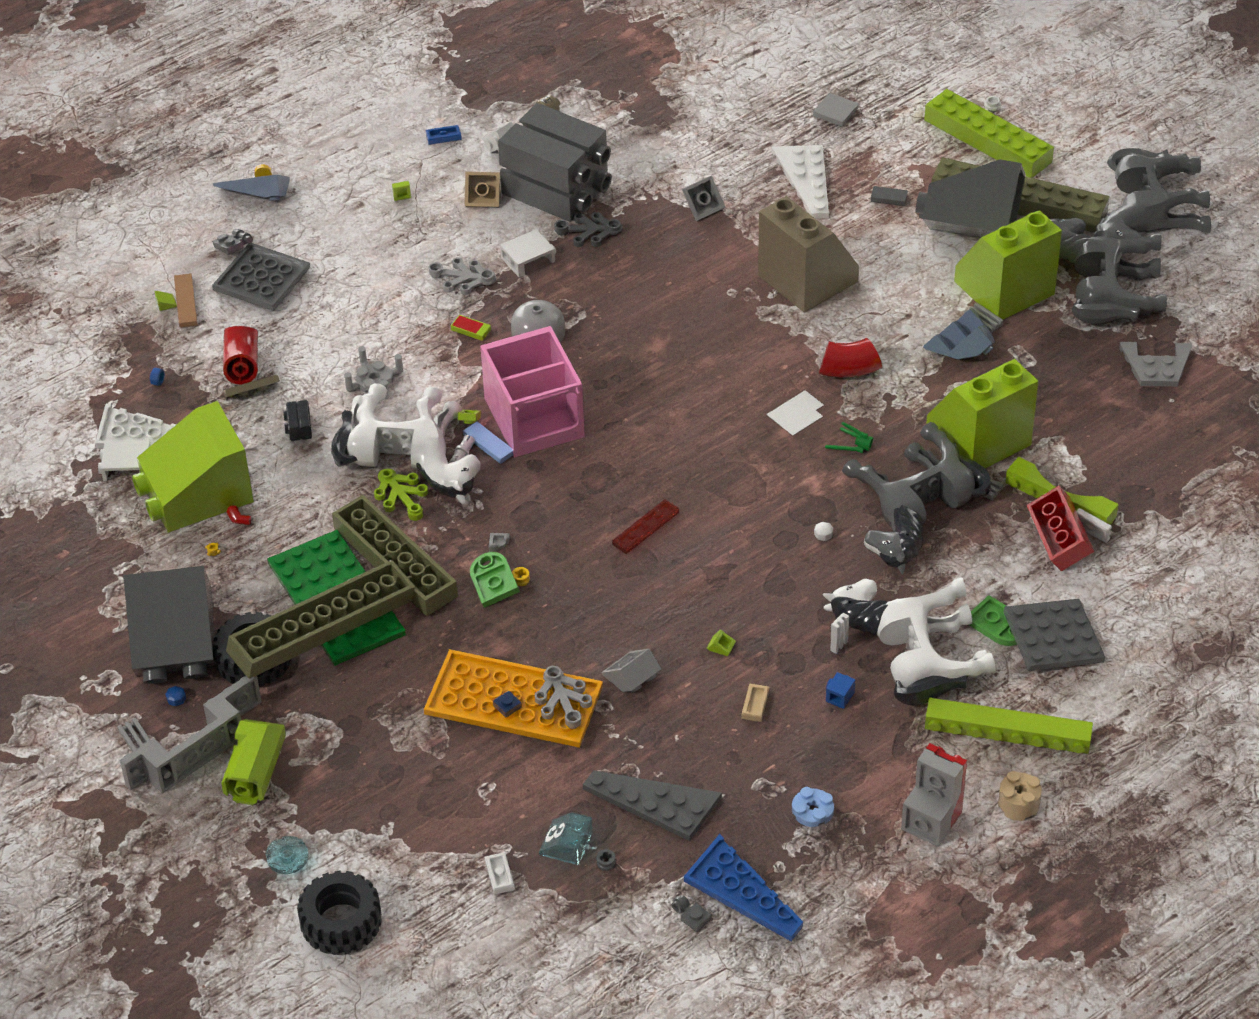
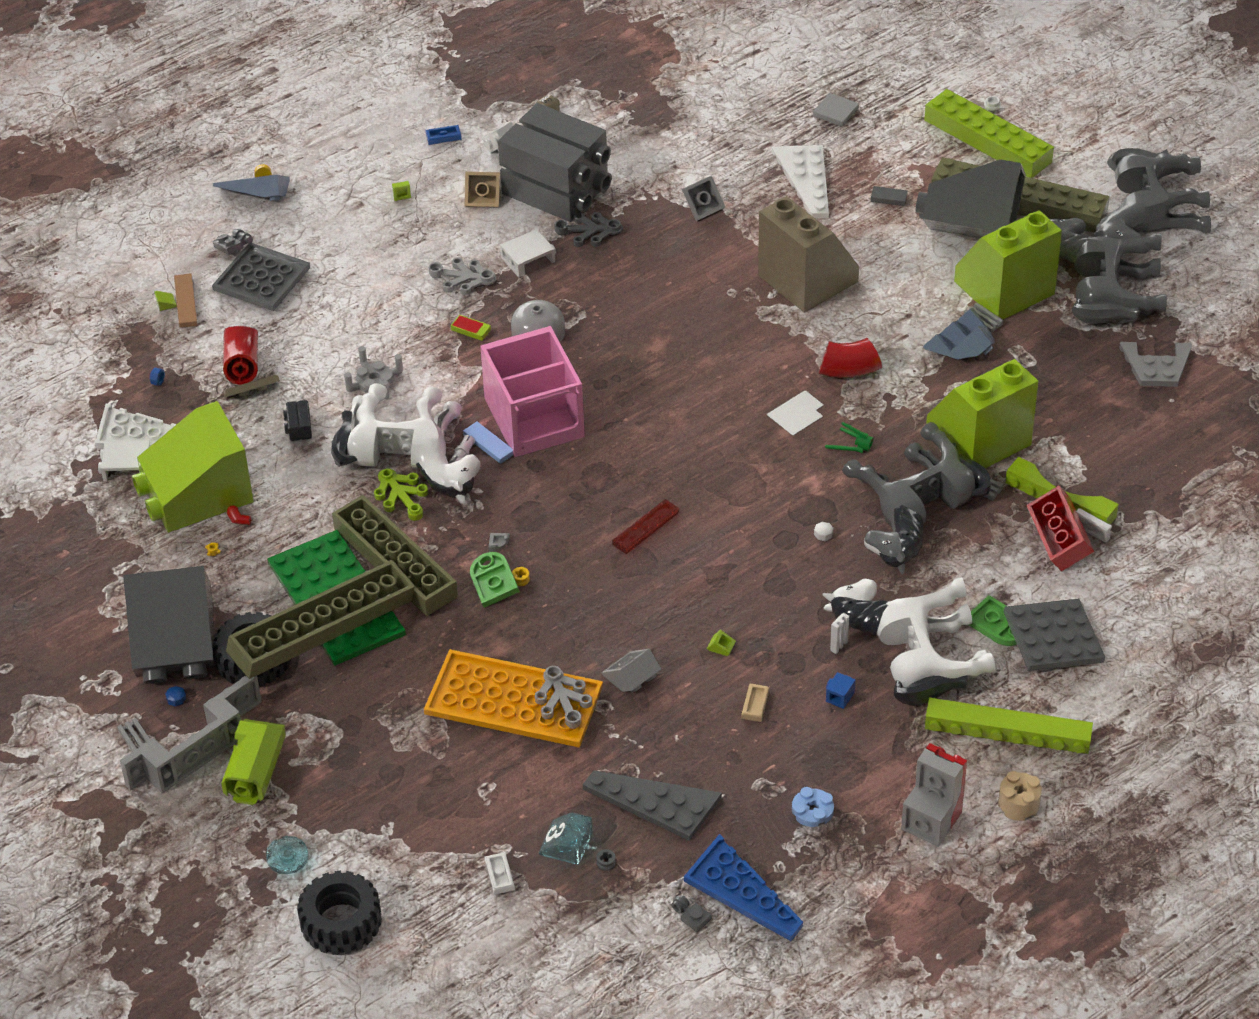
lime plate [458,409,481,424] -> none
dark blue plate [493,691,522,718] -> none

